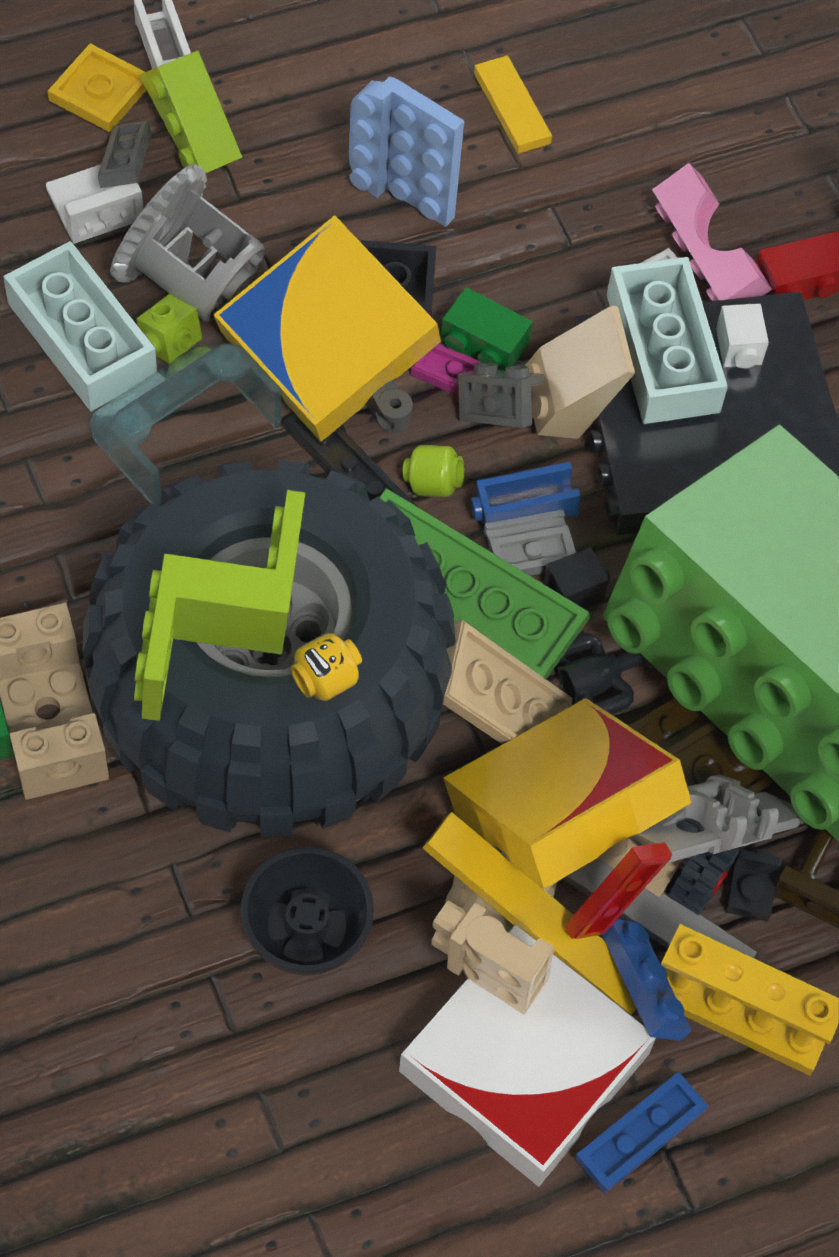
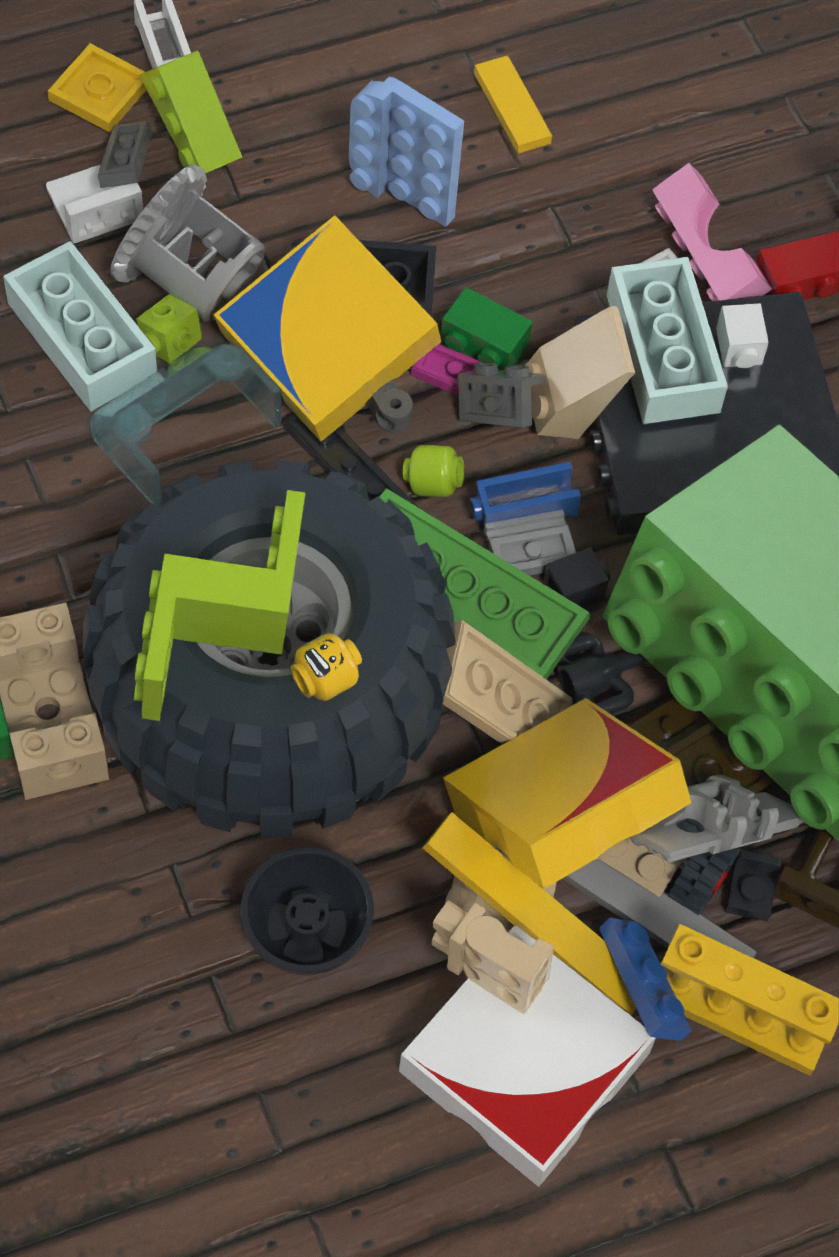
red tile [564,842,673,939] -> none
blue plate [575,1072,708,1195] -> none

